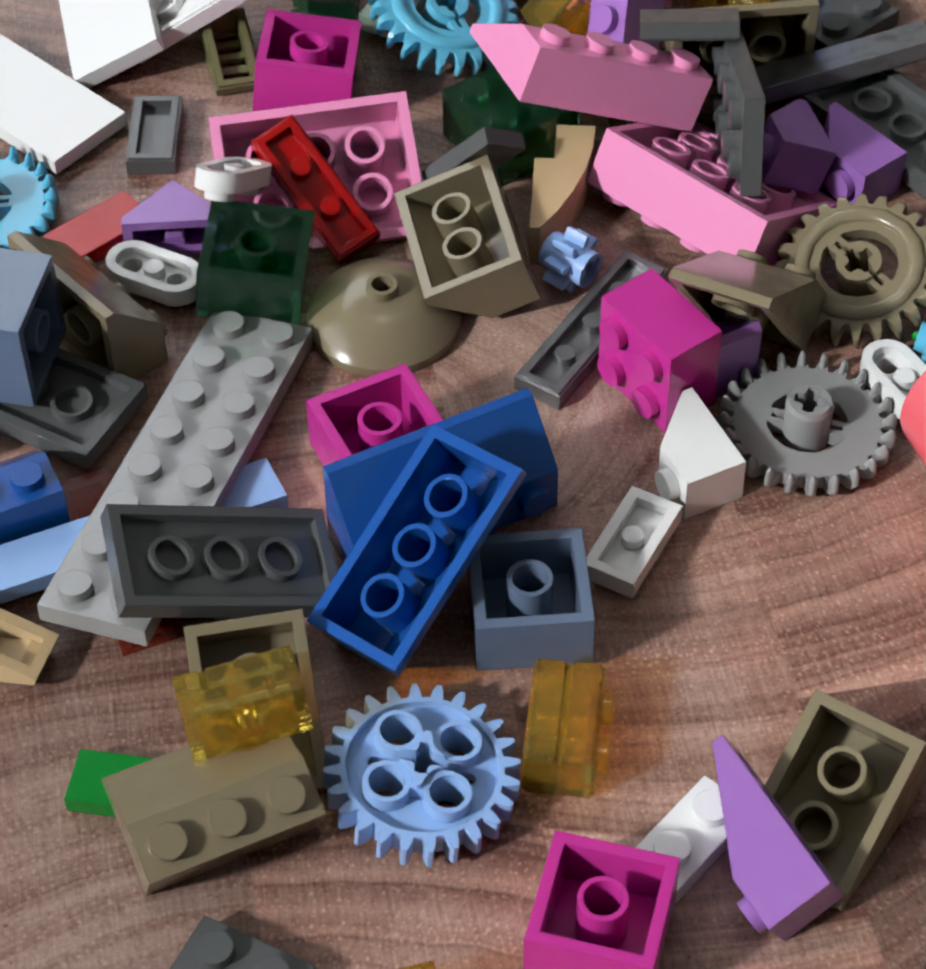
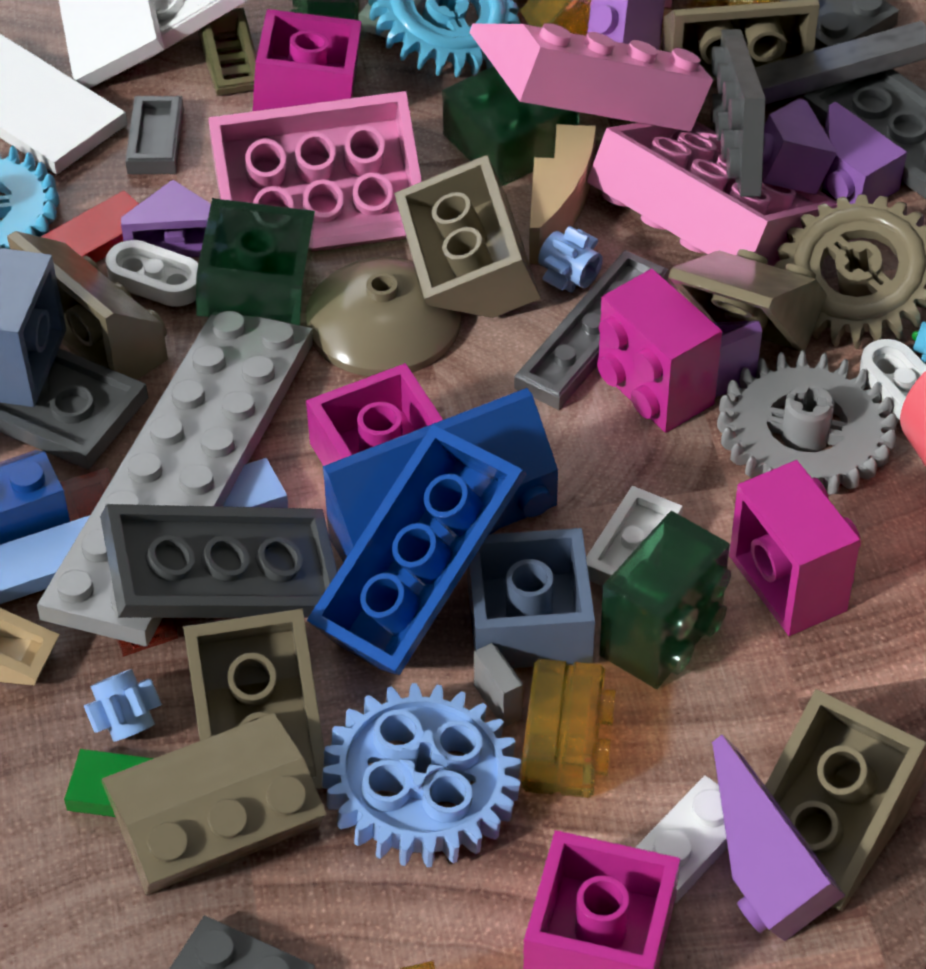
clear yellow brick [171,645,314,763] -> none
white plate [194,157,272,202] -> none
red tile [251,115,380,265] -> none
dark grey tile [422,127,526,181] -> none
dark grey tile [640,8,740,42] -> none
white slope [654,387,746,520] -> none
none -> light blue gear [84,669,162,742]
none -> light grey tile [474,643,523,728]
none -> clear green brick [599,510,731,690]
none -> dark pink brick [729,460,861,636]

